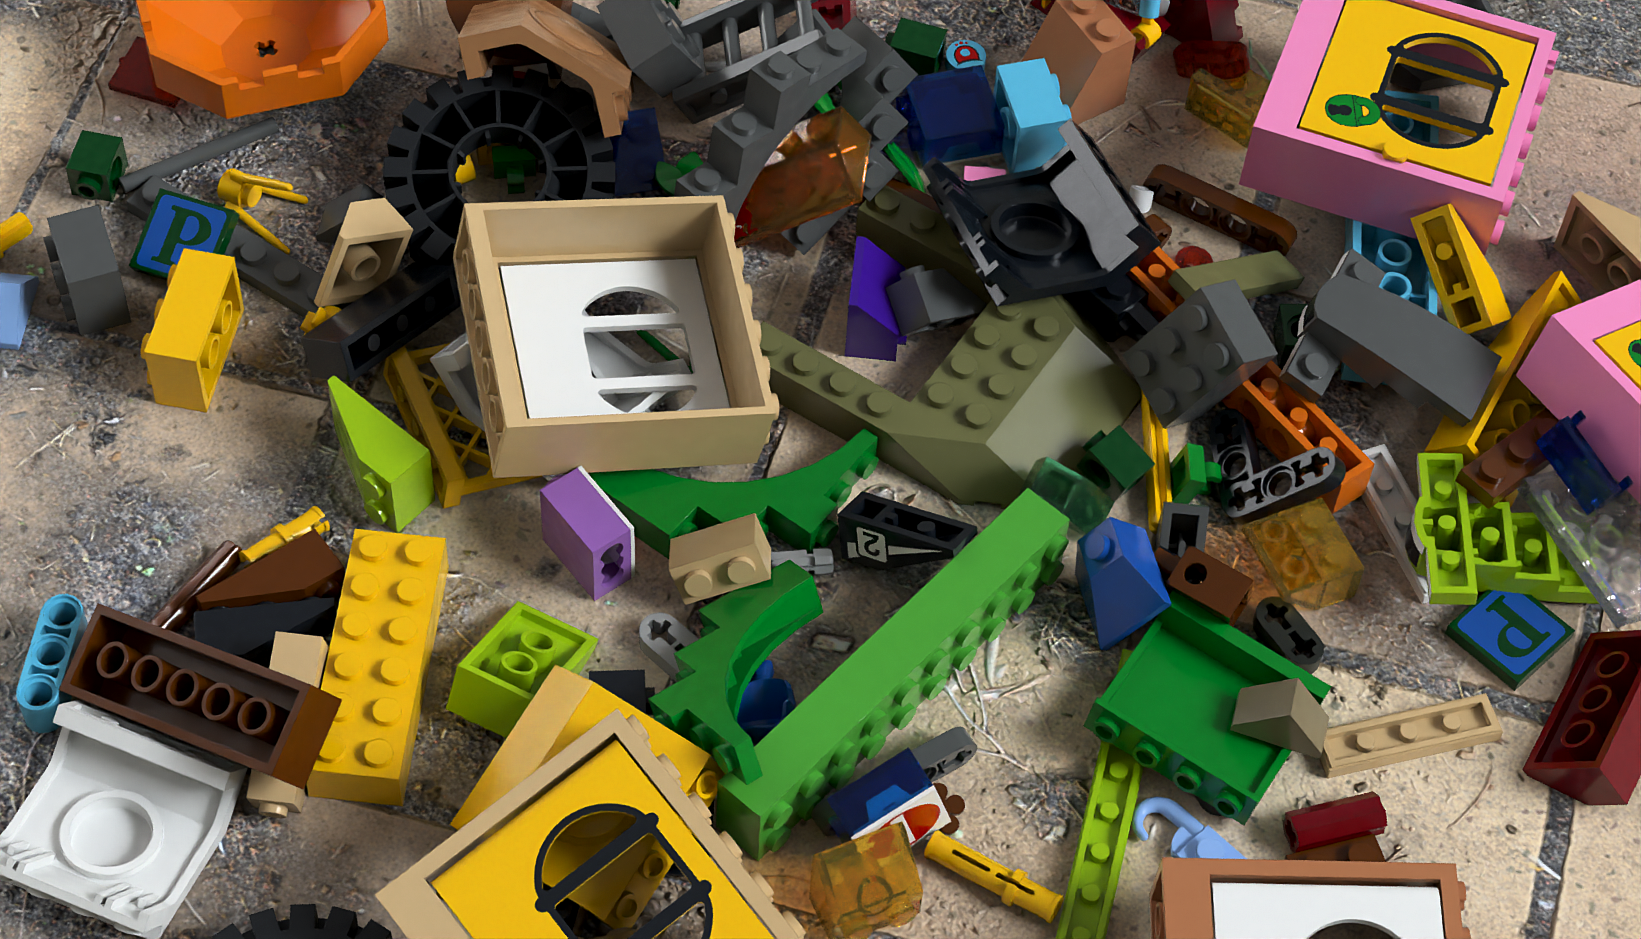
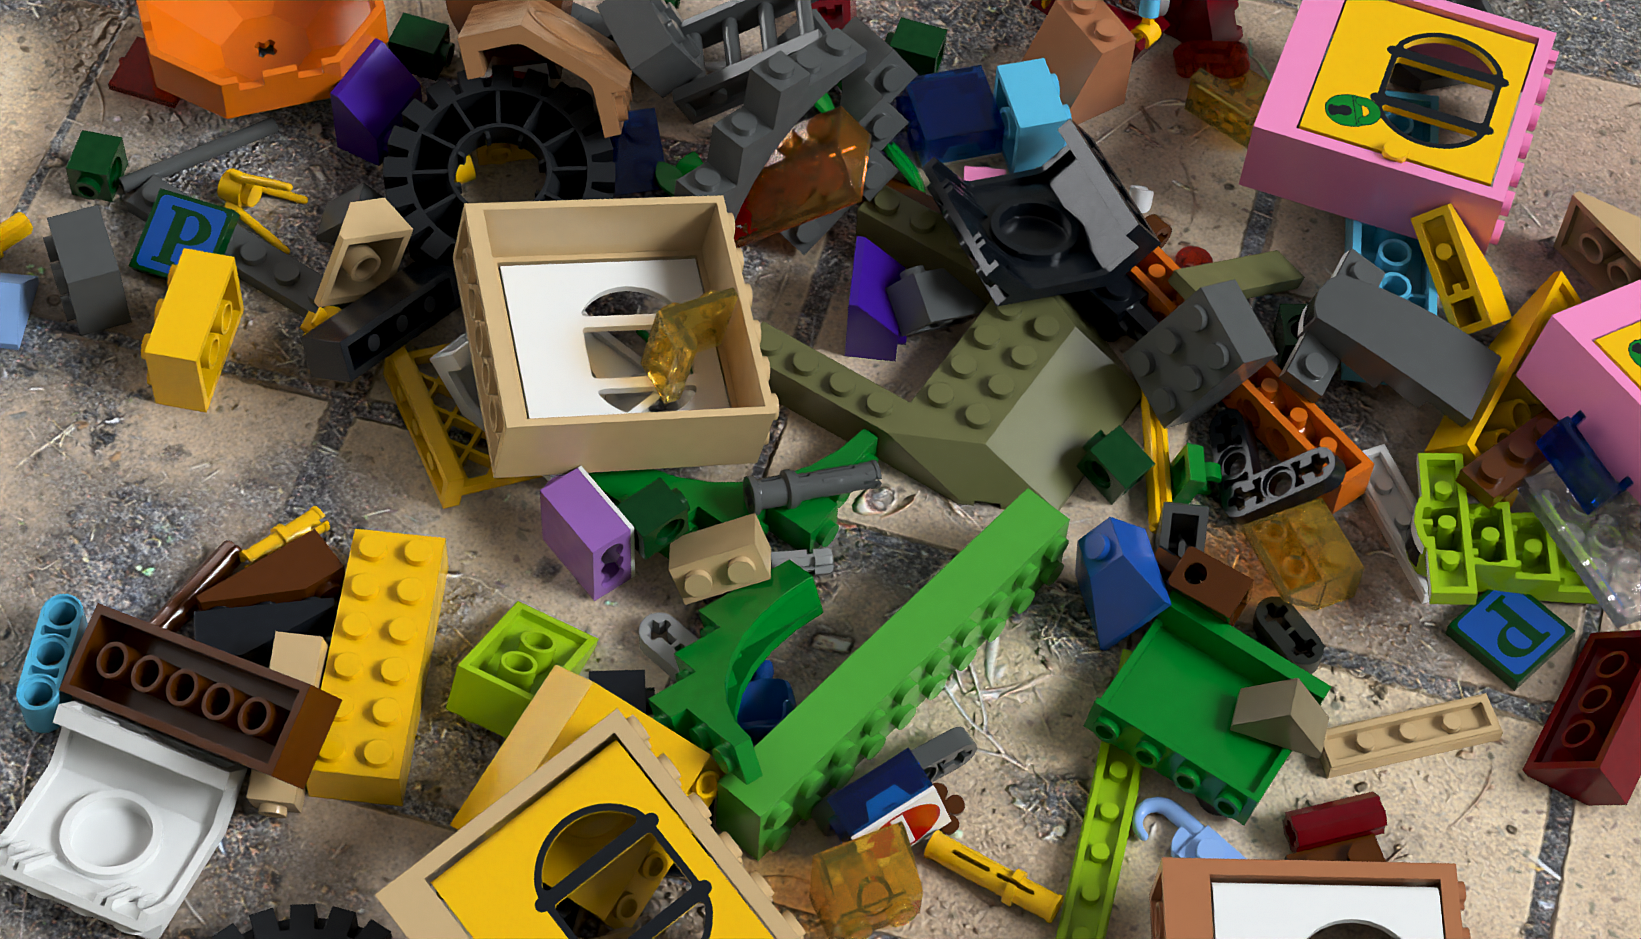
lime slope [327,375,435,533] -> none
green tile [492,145,536,194] -> none
black slope [837,491,978,570] -> none
medium azure tile [945,40,986,80] -> none
clear green slope [1016,457,1115,536] -> none
reddish brown beam [1143,164,1297,256] -> none
none -> dark purple slope [330,38,422,166]
none -> dark green brick [388,12,455,81]
none -> dark green brick [616,477,690,560]
none -> clear yellow bracket [640,288,738,404]
none -> dark grey pin [743,460,882,515]

